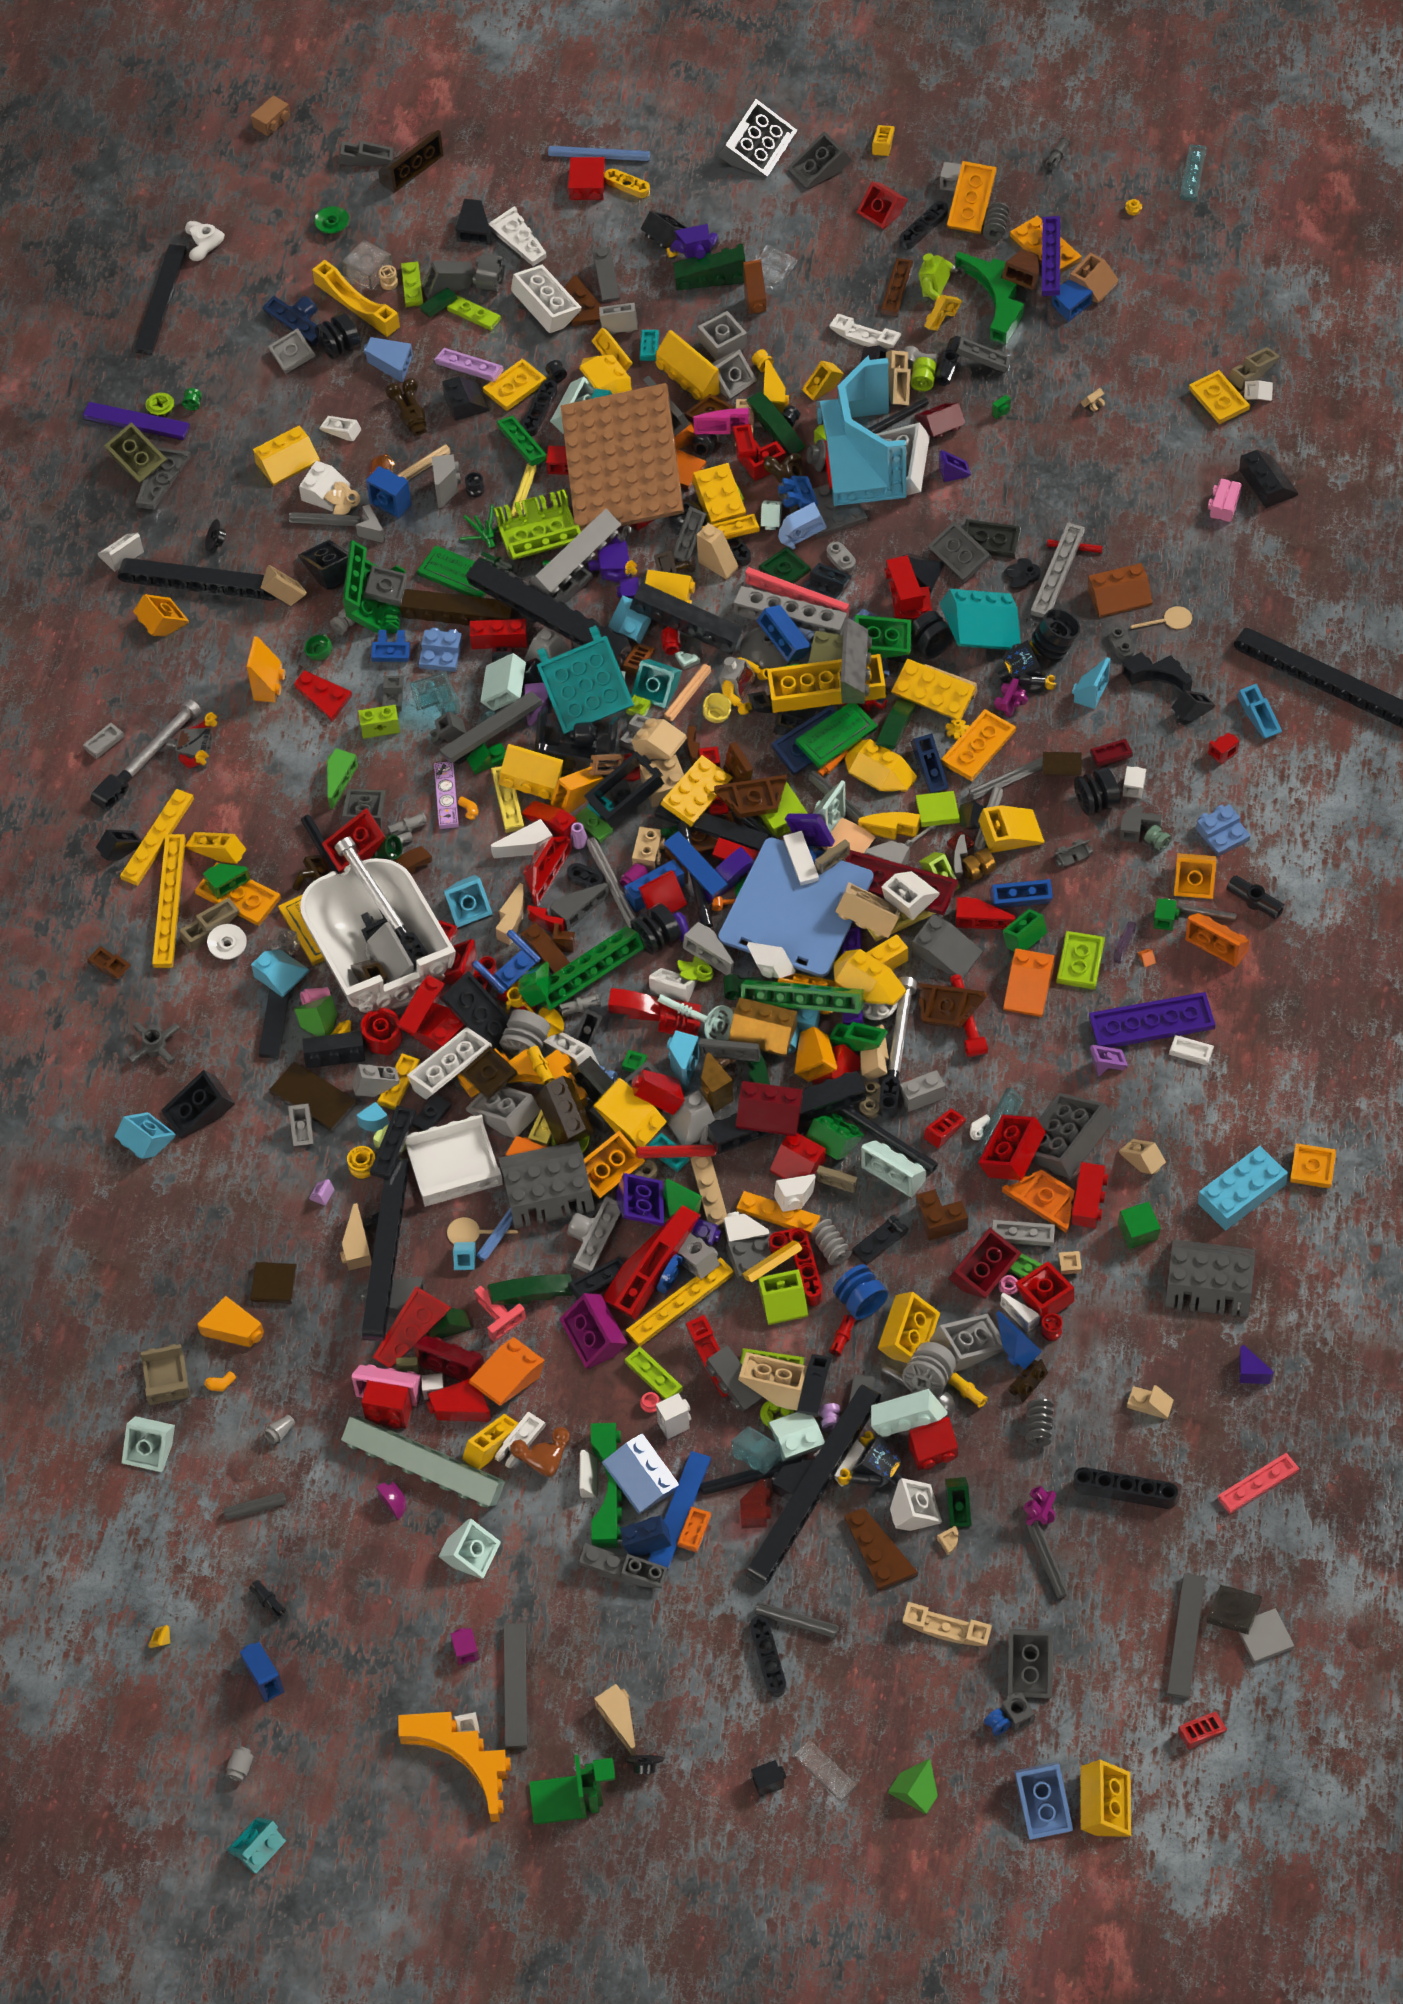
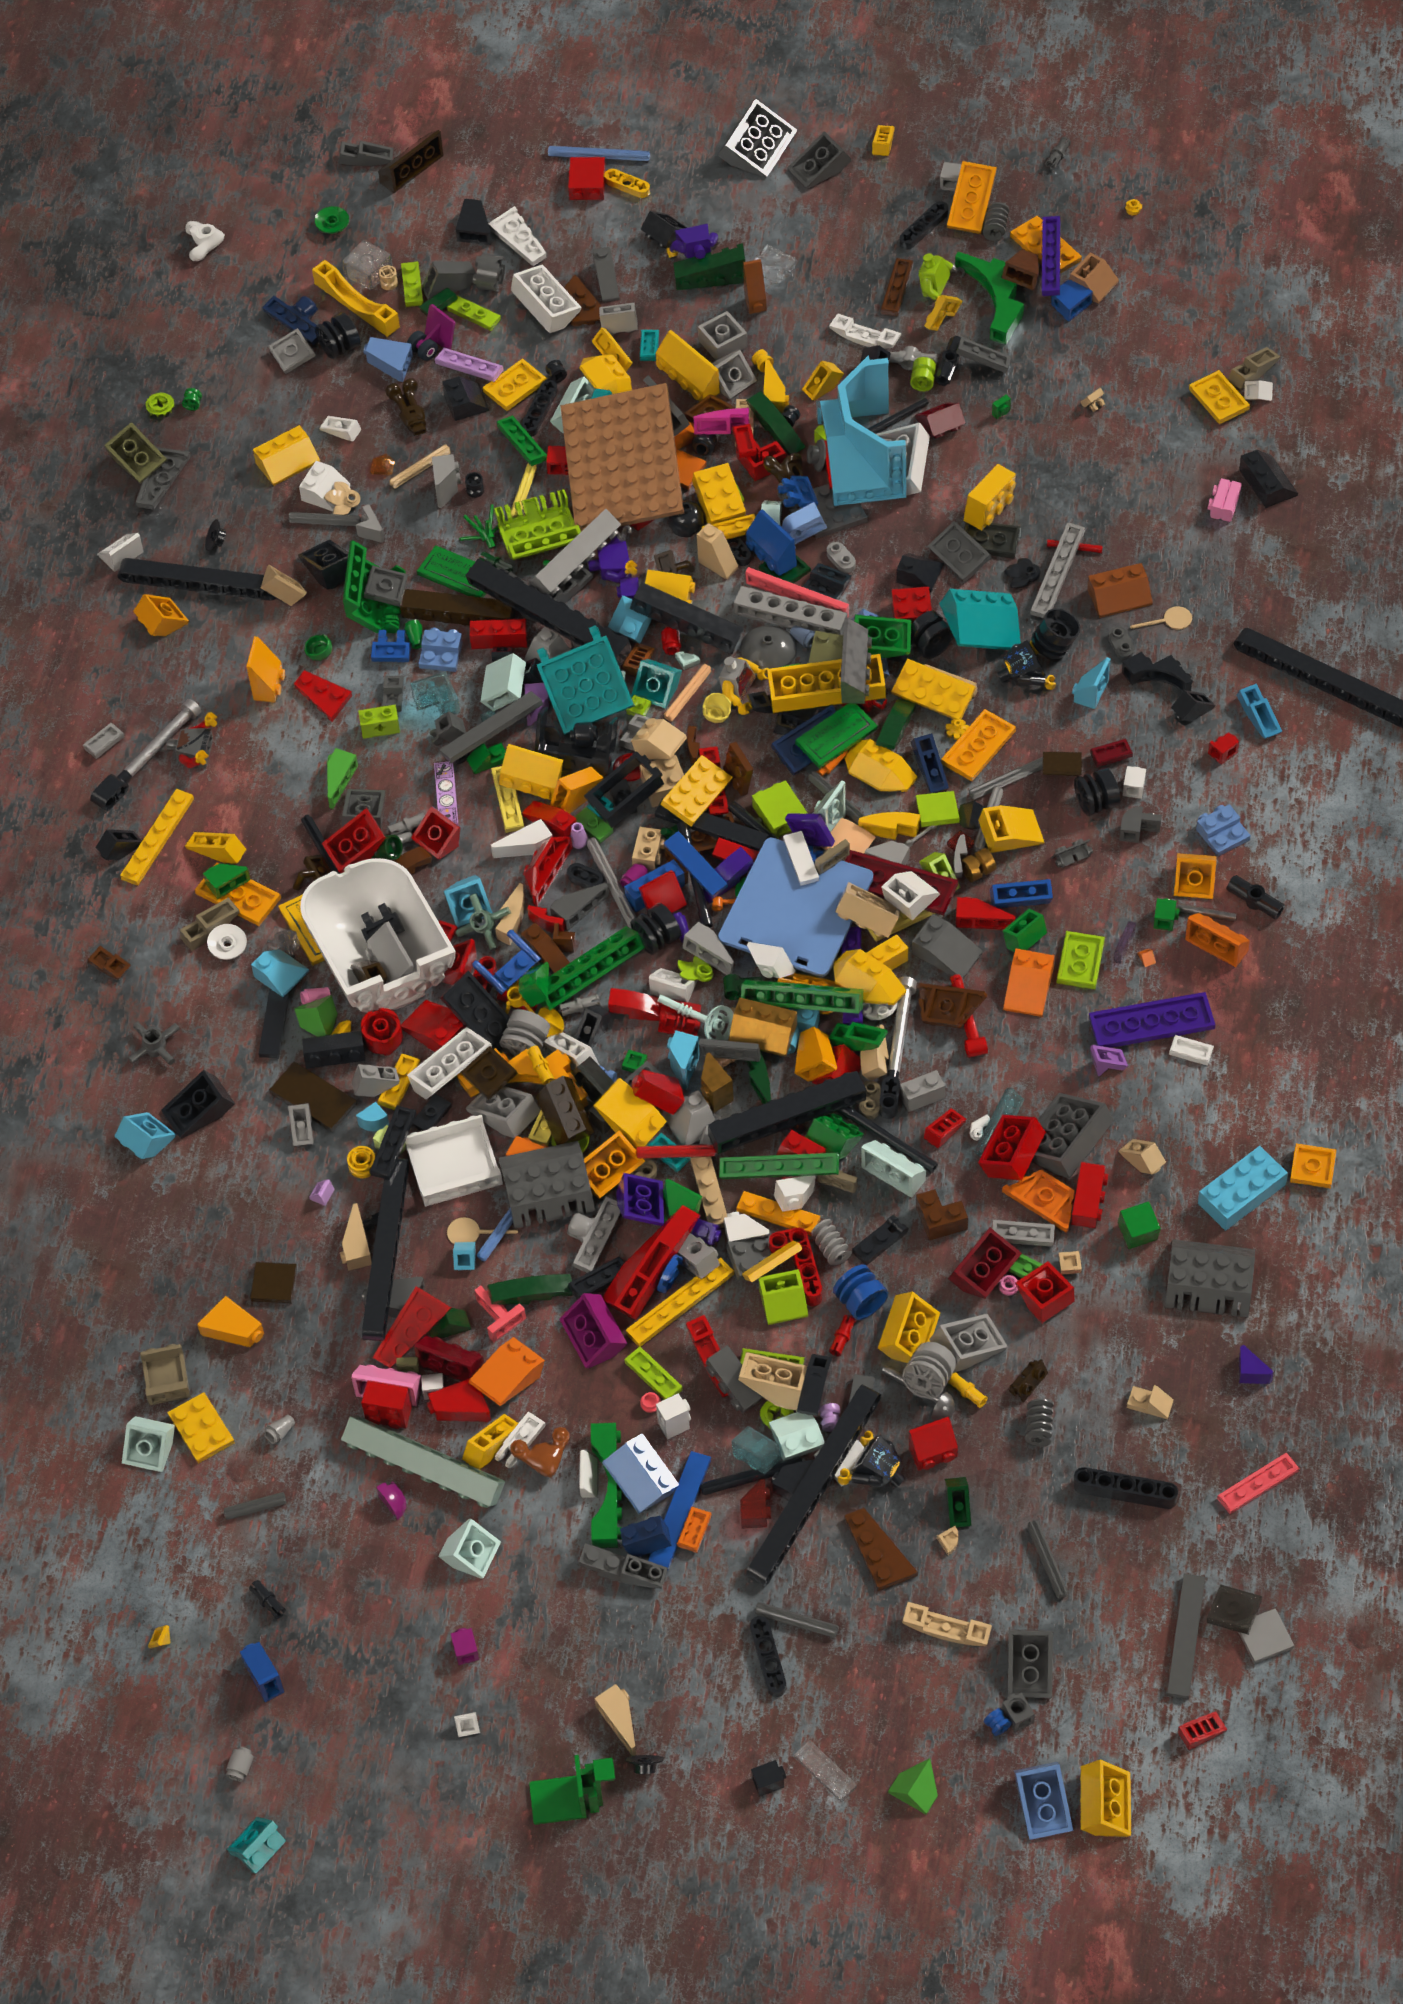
dark purple tile [83,402,190,440] -> none
black tile [134,244,187,355] -> none
yellow plate [152,834,186,968] -> none
light orange arm [204,1371,236,1392] -> none
medium nougat brick [251,95,290,136] -> none
light grey wheel [330,609,355,635] -> none
flat silver piece [334,837,429,970] -> none
blue brick [366,466,412,519] -> none
red slope [397,975,445,1036] -> none
light orange arch [398,1712,511,1822] -> none
light orange arm [457,796,479,820] -> none
dark grey tile [504,1623,528,1749] -> none
medium nougat tile [589,754,624,776] -> none
dark grey tile [673,507,707,562] -> none
reddish brown wing [714,775,787,818] -> none
dark red slope [736,1081,803,1136] -> none
blue brick [756,605,812,662] -> none
red slope [856,181,908,229] -> none
light aqua slope [871,1389,947,1437] -> none
red brick [884,555,923,613] -> none
tan slope [886,350,911,406] -> none
white slope [890,1478,942,1531] -> none
dark purple slope [939,450,971,482] -> none
magenta hips [994,678,1028,717] -> none
blue slope [996,1311,1042,1370] -> none
white slope [1000,1293,1040,1333] -> none
magenta hips [1023,1486,1056,1526] -> none
red wheel [1041,1313,1063,1341] -> none
sand green wheel [1144,825,1172,851] -> none
clear light blue plate [1180,144,1207,202] -> none
none -> yellow plate [167,1392,235,1464]
none -> green cone [404,620,422,649]
none -> magenta plate [407,304,456,361]
none -> red slope [411,806,460,860]
none -> sand green bar [456,894,511,950]
none -> green plate [719,1153,839,1179]
none -> blue slope [746,509,797,576]
none -> yellow brick [963,464,1016,531]

